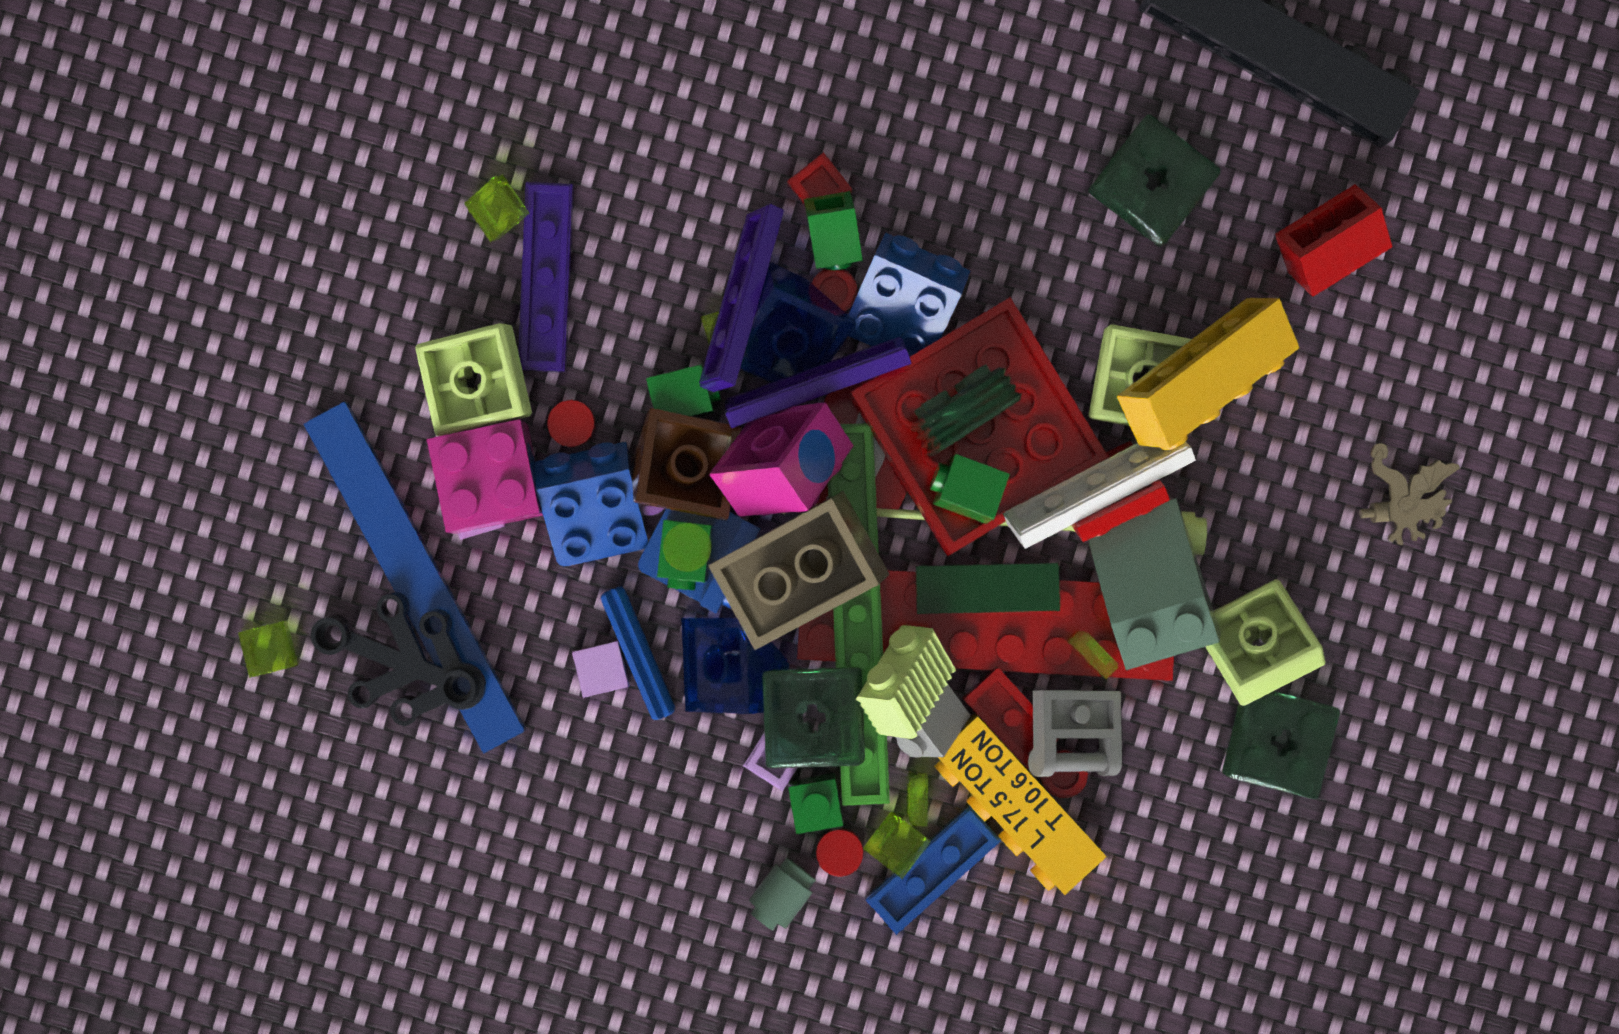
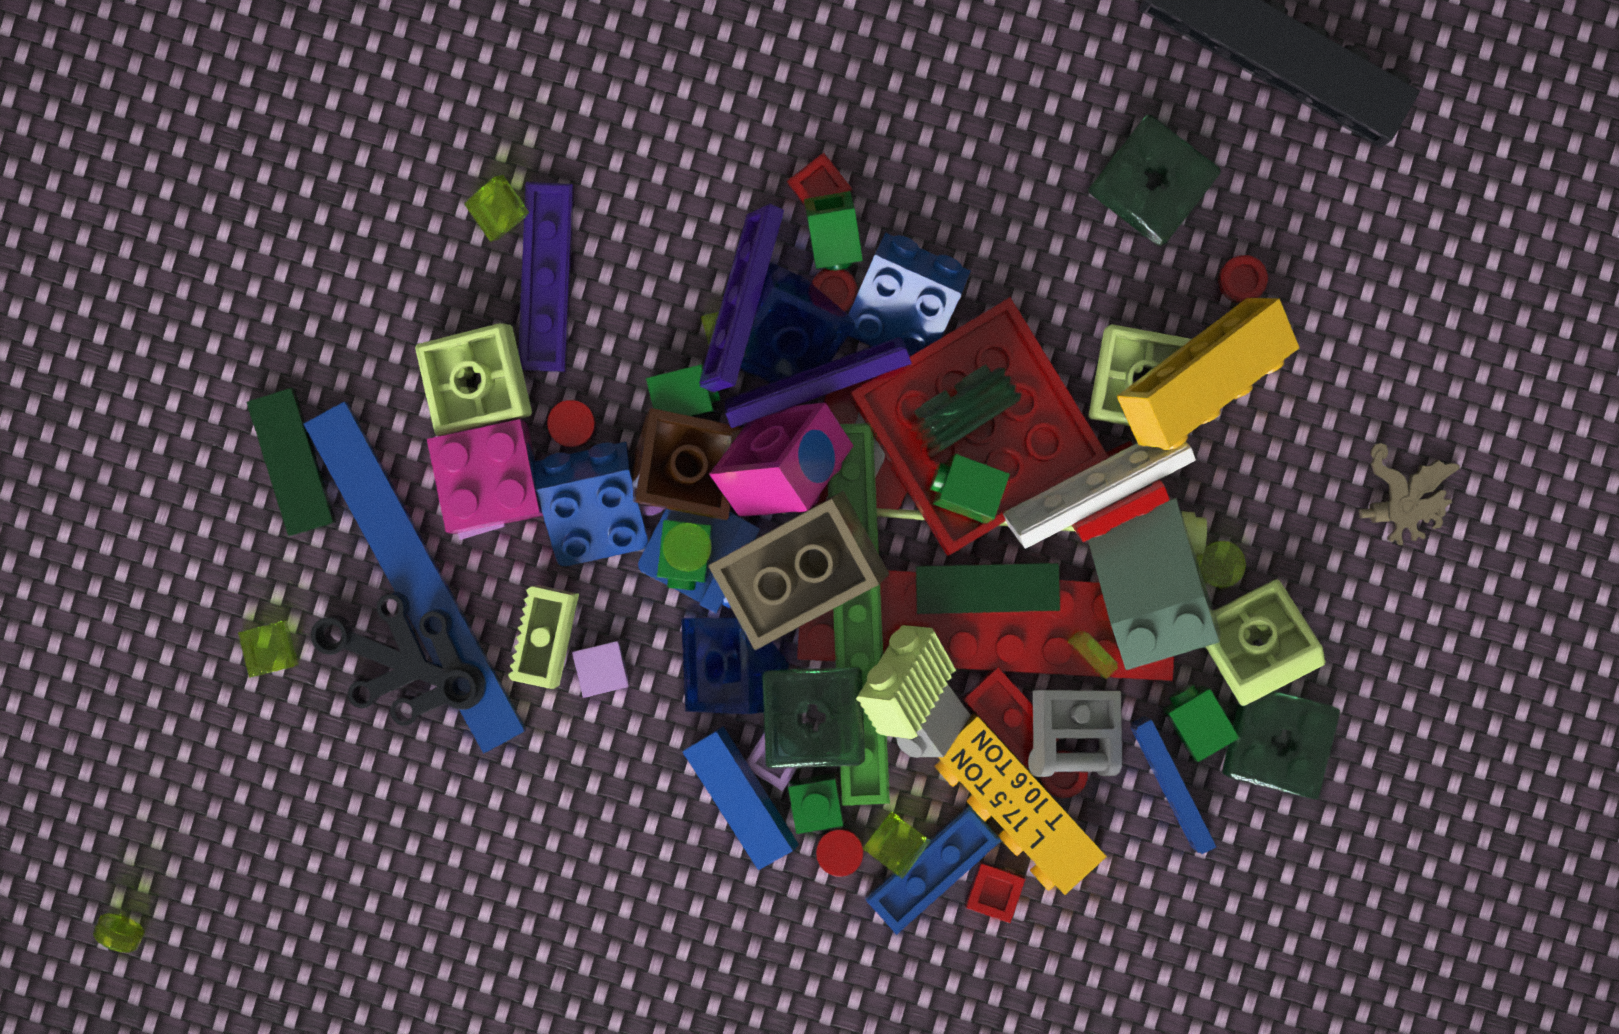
blue axle [600,586,675,720] -> none
sand green brick [749,857,816,931] -> none
clear neon green tile [907,773,928,826] -> none
red brick [1275,184,1393,297] -> none
none -> clear neon green tile [93,913,145,953]
none -> dark green tile [246,388,336,536]
none -> yellowish green brick [508,585,579,689]
none -> blue tile [683,726,799,870]
none -> red tile [965,861,1026,923]
none -> blue tile [1130,716,1217,854]
none -> green brick [1162,684,1239,762]
none -> clear neon green tile [1197,541,1246,588]
none -> red tile [1218,255,1268,303]

